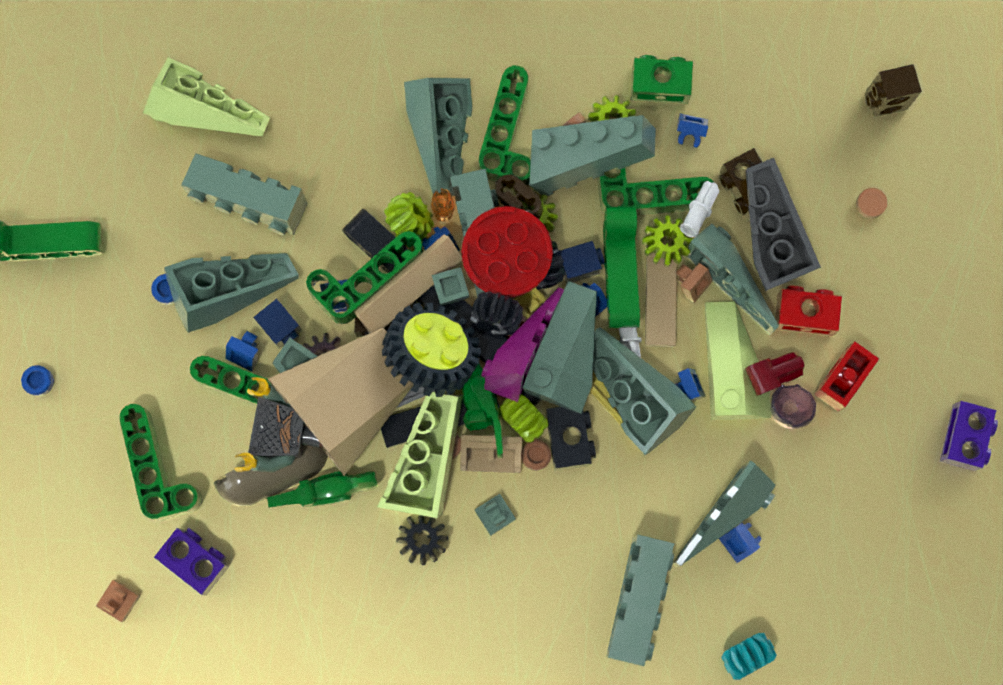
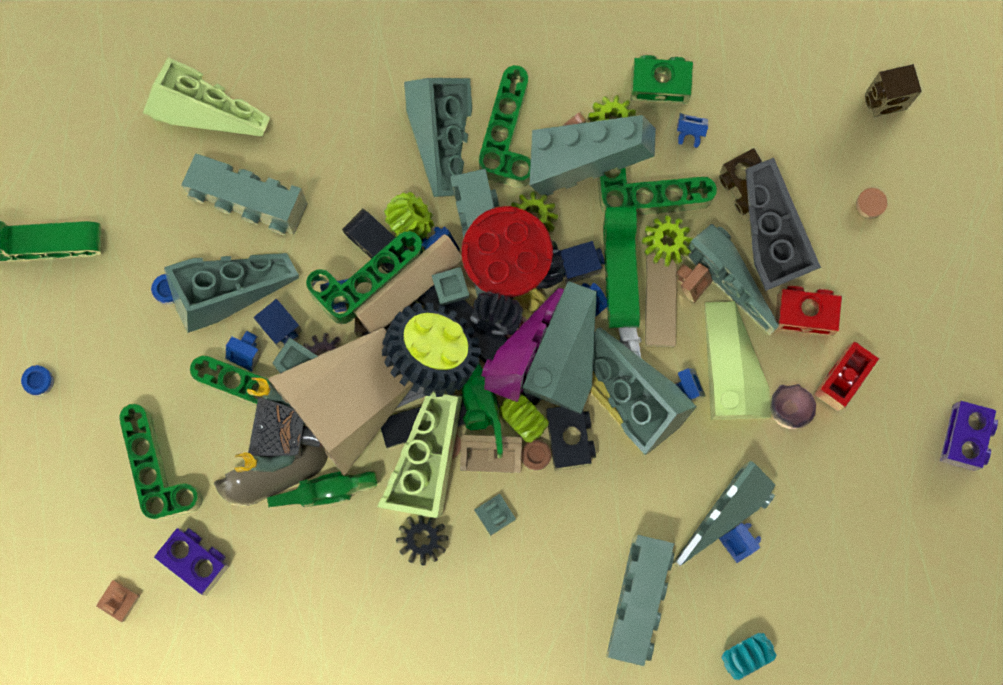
clear orange pin [431,188,455,222] -> none
dark brown beam [495,174,543,219] -> none
white axle [680,181,719,237] -> none
dark red piece [745,352,805,396] -> none

